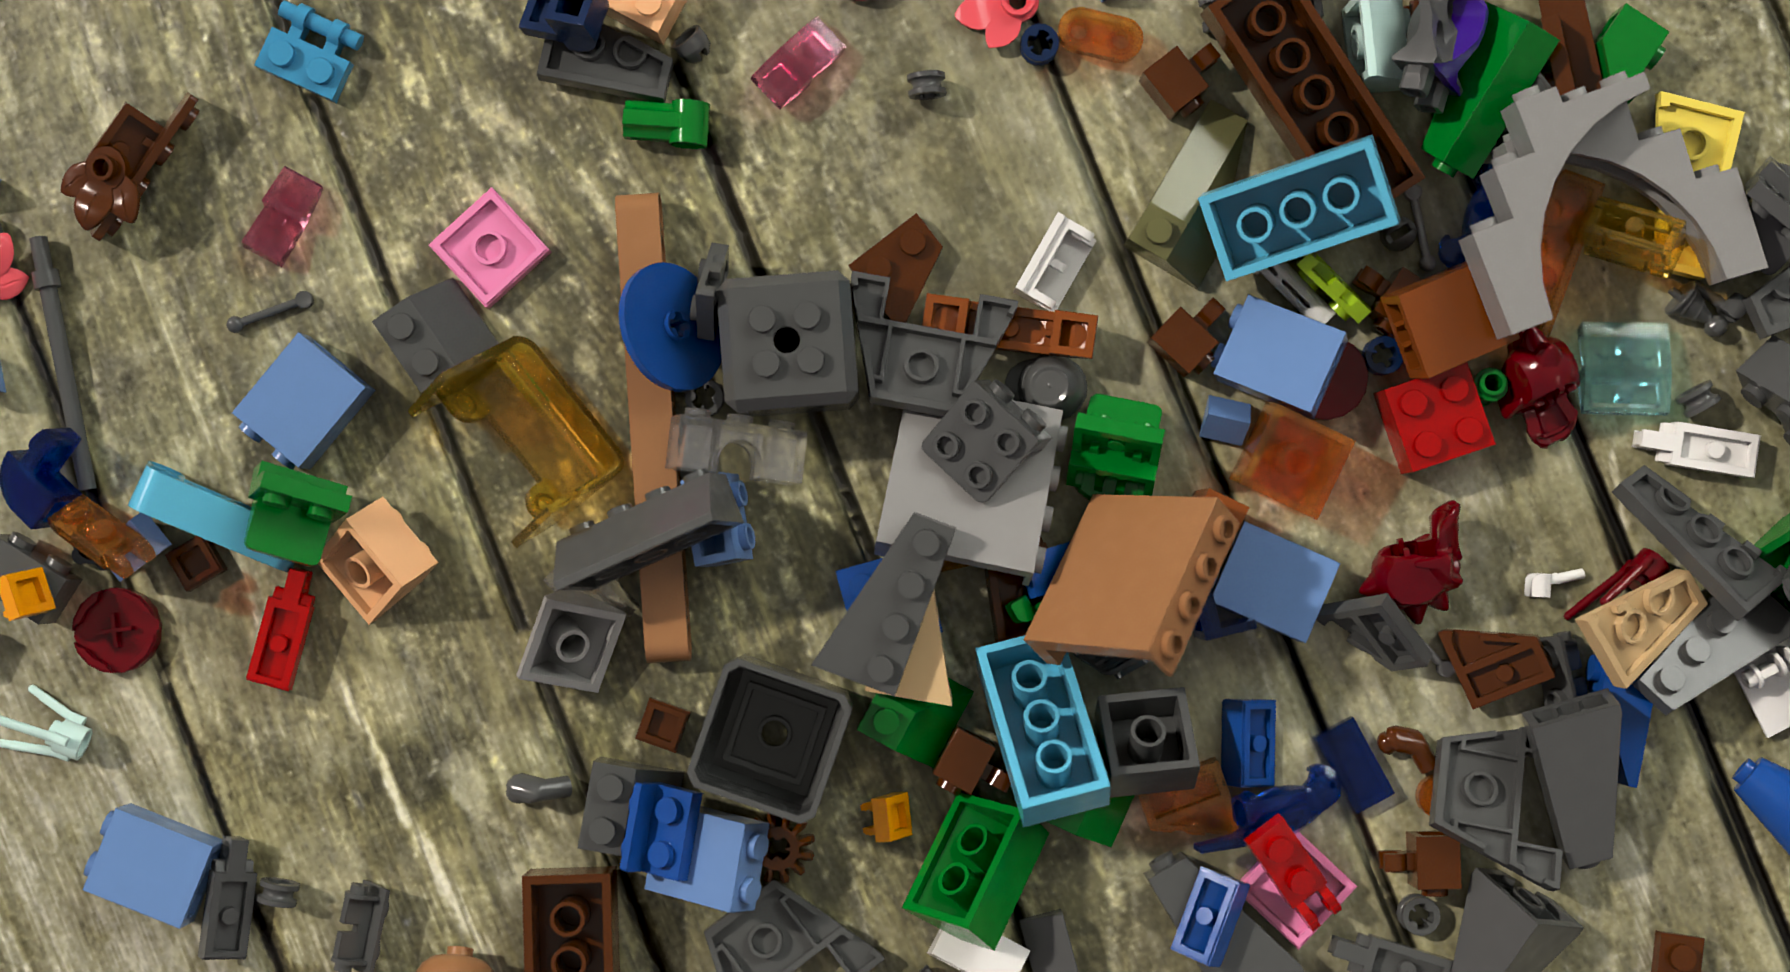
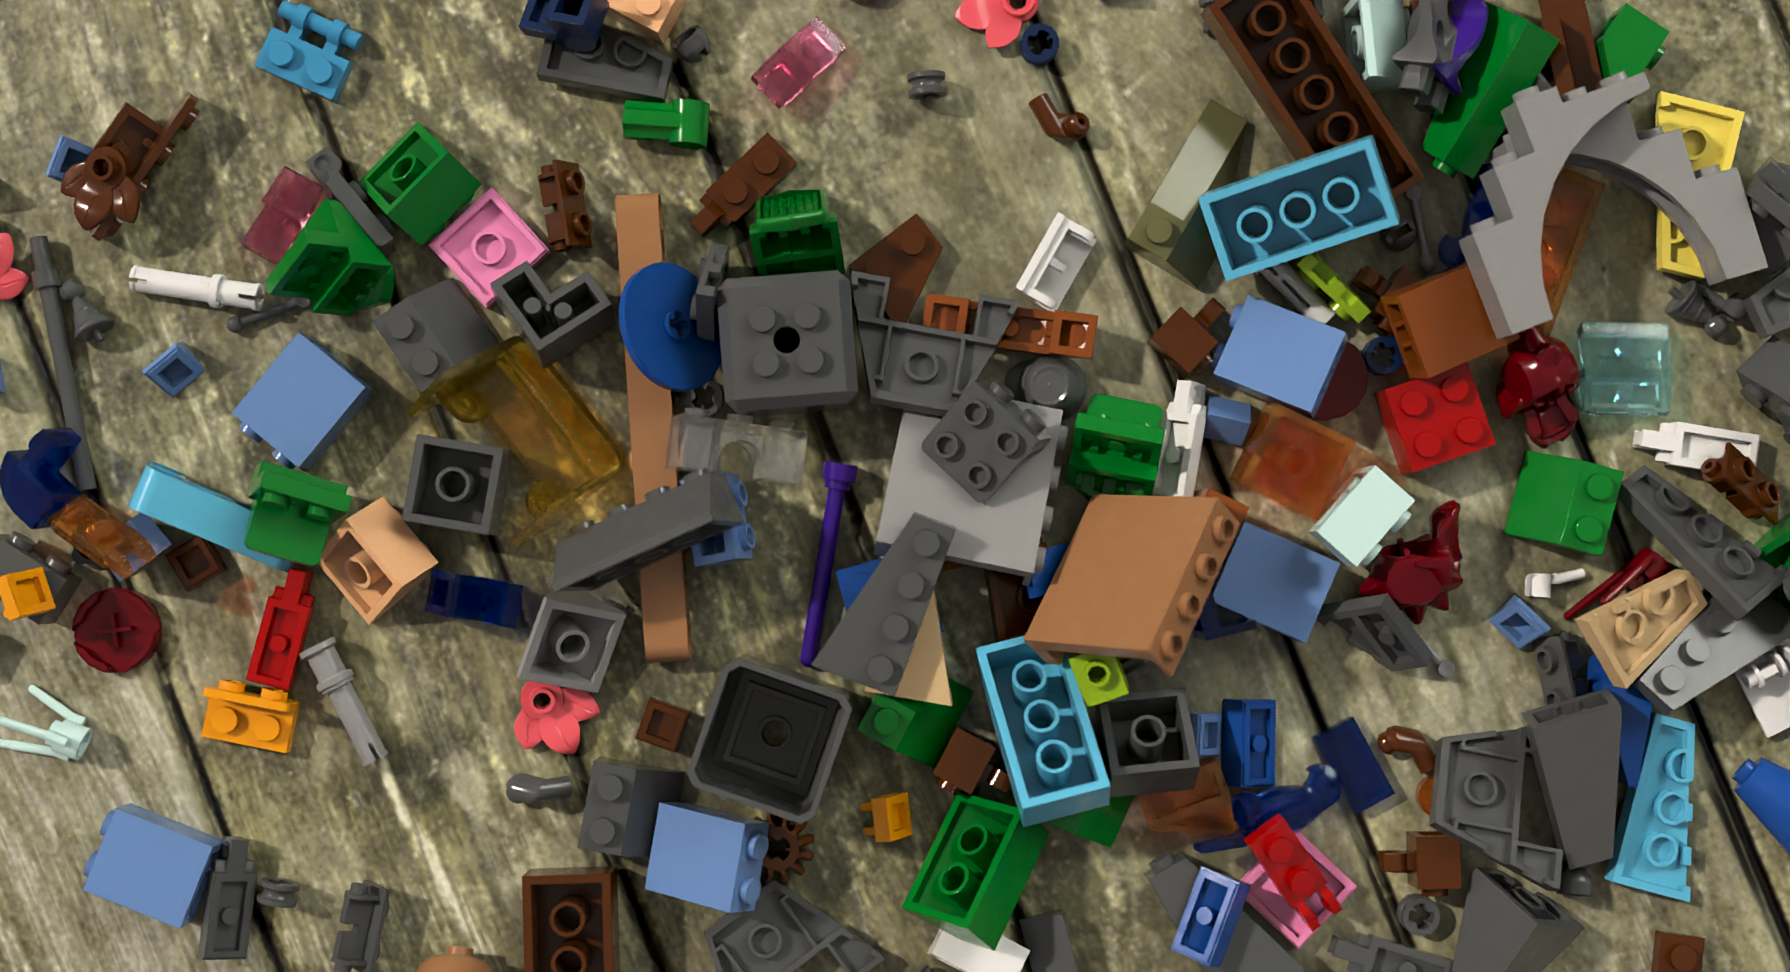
blue bracket [620,782,703,881] -> none
green hand [1005,594,1041,624] -> none
clear orange plate [1057,7,1143,63] -> none
reddish brown brick [1138,42,1221,121] -> none
reddish brown wing [1438,629,1556,709] -> none
green pin [1474,367,1509,407] -> none
clear yellow brick [1583,196,1687,280] -> none
dark grey bush [1675,380,1722,418] -> none
none -> medium blue slope [45,135,92,182]
none -> dark grey piece [60,280,115,343]
none -> white pin [129,265,265,311]
none -> medium blue slope [142,342,205,398]
none -> light orange bracket [201,679,301,753]
none -> green piece [265,199,395,316]
none -> light grey pin [299,636,389,767]
none -> dark grey hinge [305,147,396,258]
none -> green slope [358,122,482,246]
none -> dark grey brick [402,434,513,535]
none -> clear blue brick [425,568,524,629]
none -> dark grey brick [490,261,616,369]
none -> coral plate [514,681,600,754]
none -> reddish brown hinge [538,159,592,252]
none -> reddish brown hinge [690,132,798,237]
none -> green piece [749,189,846,276]
none -> dark purple piece [800,461,858,668]
none -> reddish brown arm [1028,93,1090,142]
none -> lime brick [1068,652,1129,708]
none -> white hinge [1152,380,1206,497]
none -> medium blue slope [1189,711,1222,758]
none -> light aqua brick [1308,465,1415,567]
none -> medium blue slope [1489,593,1551,650]
none -> green slope [1503,451,1624,556]
none -> dark grey hinge [1556,866,1592,897]
none -> medium azure wing [1604,712,1695,902]
none -> reddish brown hinge [1701,442,1781,525]

